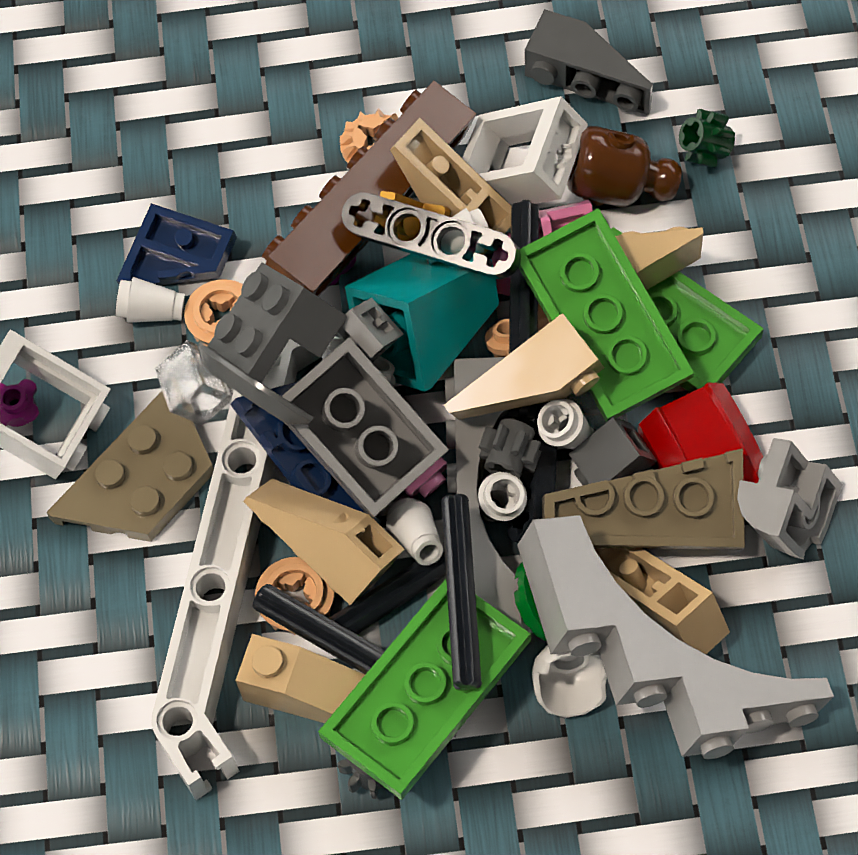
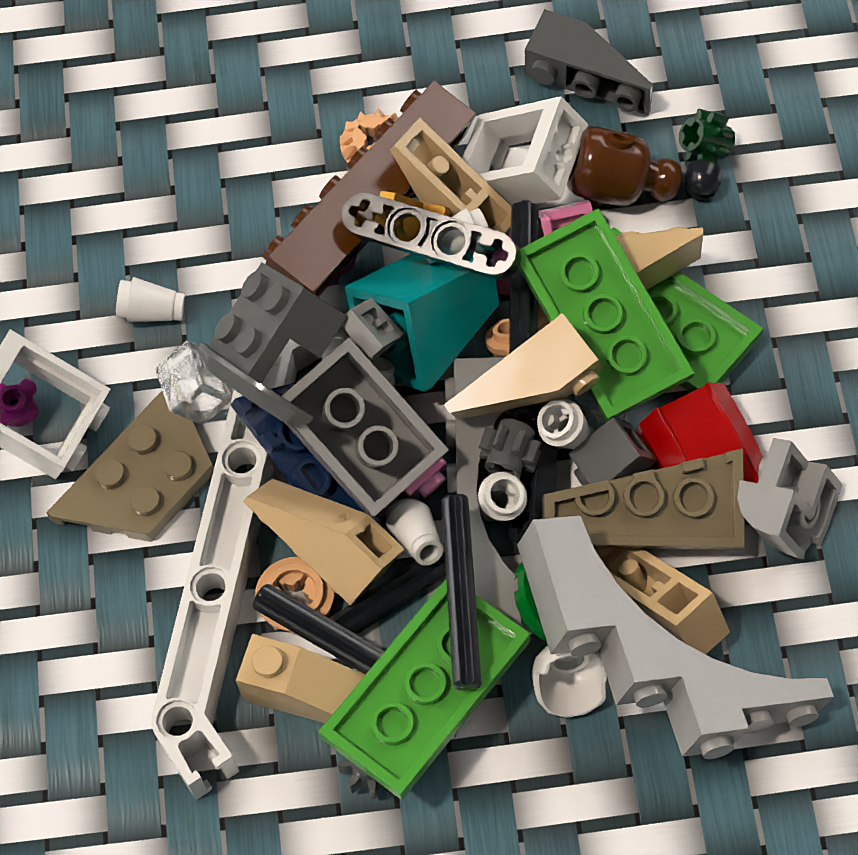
dark blue wing [116,203,237,285] -> none
light nougat gear [184,279,243,344] -> none
none -> black hinge [684,160,723,200]

